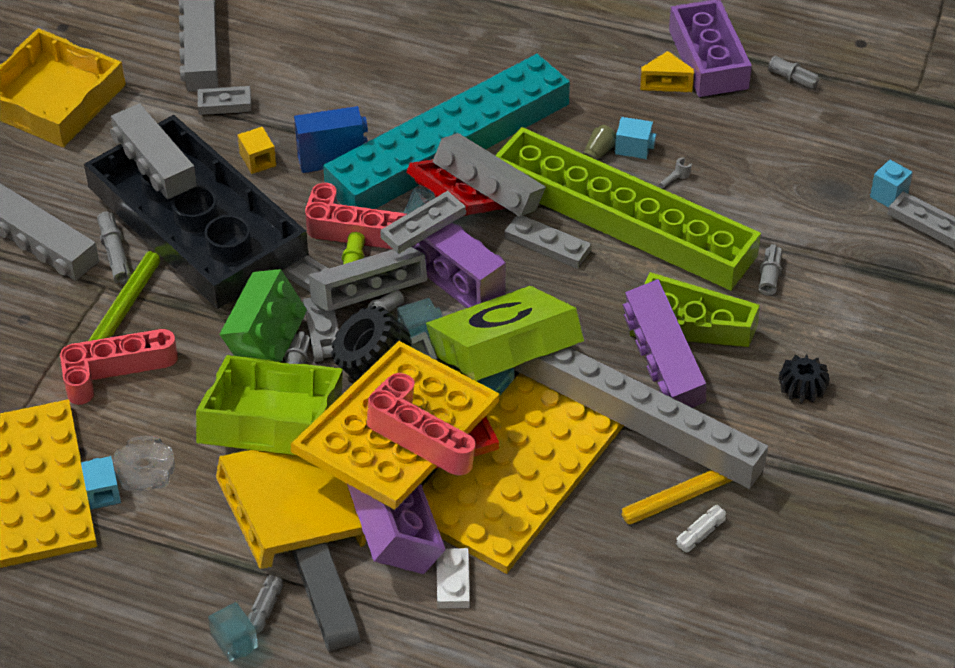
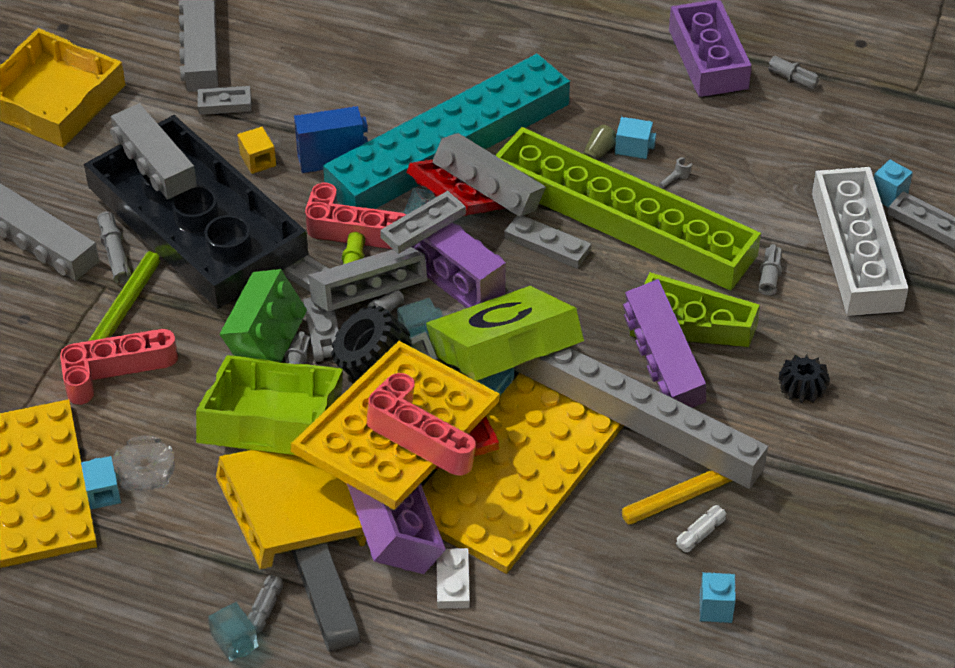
yellow slope [640,51,694,92] -> none
none -> medium azure brick [700,573,735,623]
none -> white brick [812,167,908,316]

